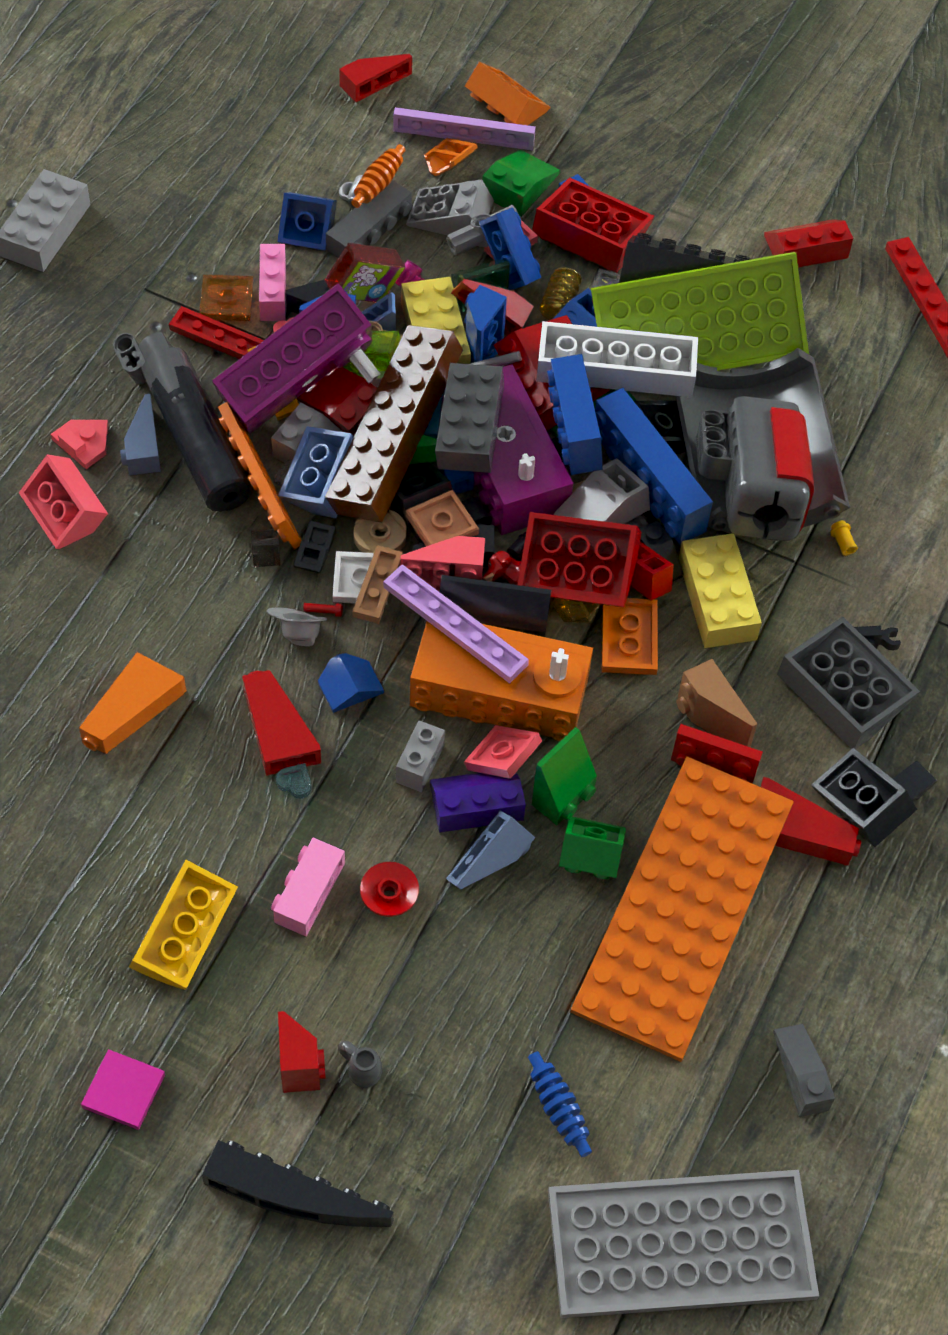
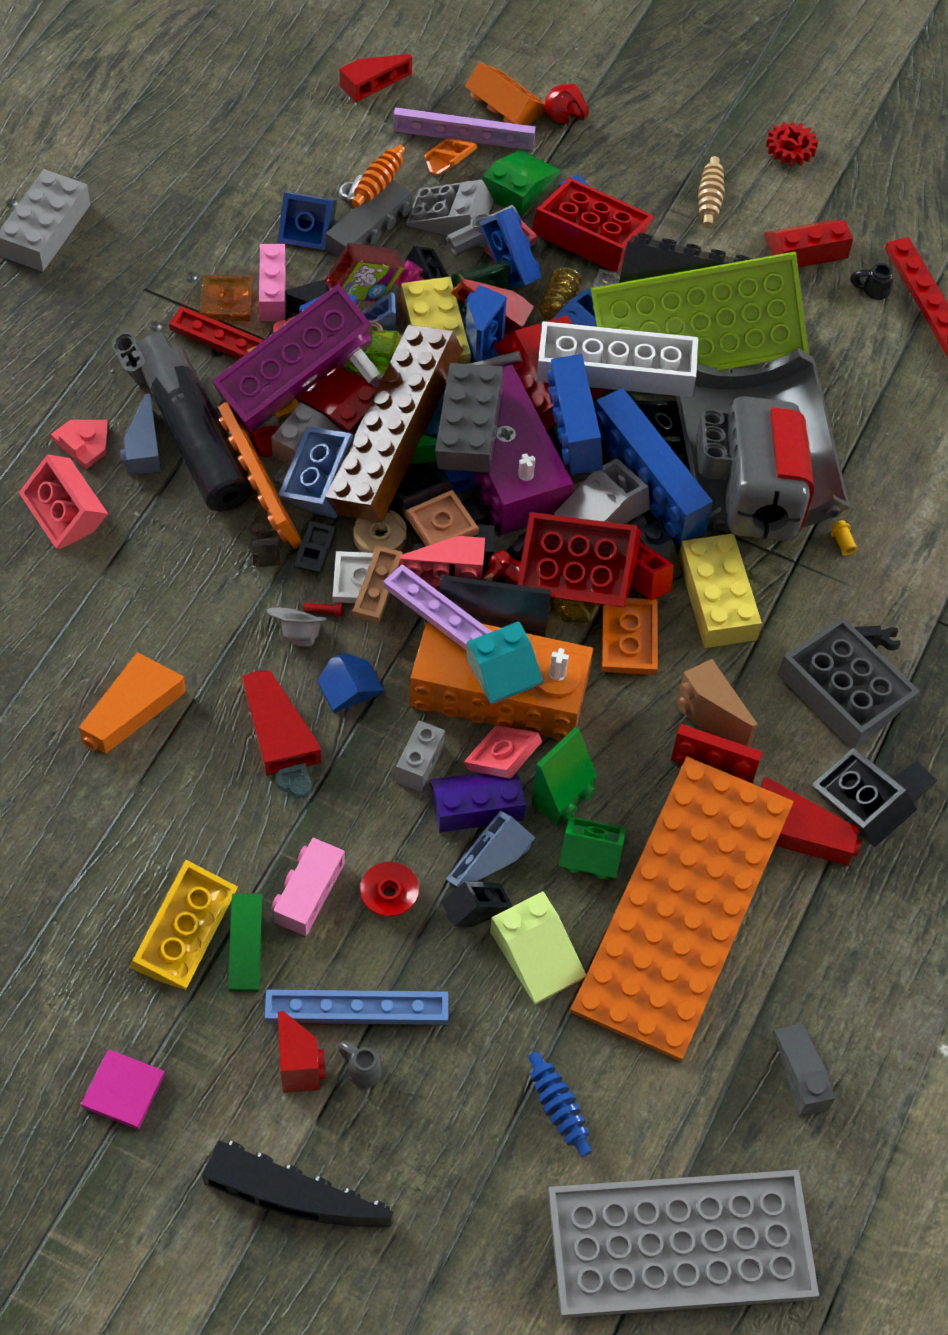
none -> green slope [229,894,263,992]
none -> red tile [250,426,279,458]
none -> medium blue plate [265,990,448,1025]
none -> black slope [406,246,448,280]
none -> black slope [441,881,513,927]
none -> teal slope [467,621,543,704]
none -> yellowish green slope [490,892,586,1005]
none -> red helmet [544,84,589,124]
none -> tan piece [698,156,725,228]
none -> red gear [766,121,818,166]
none -> black piece [850,263,893,300]

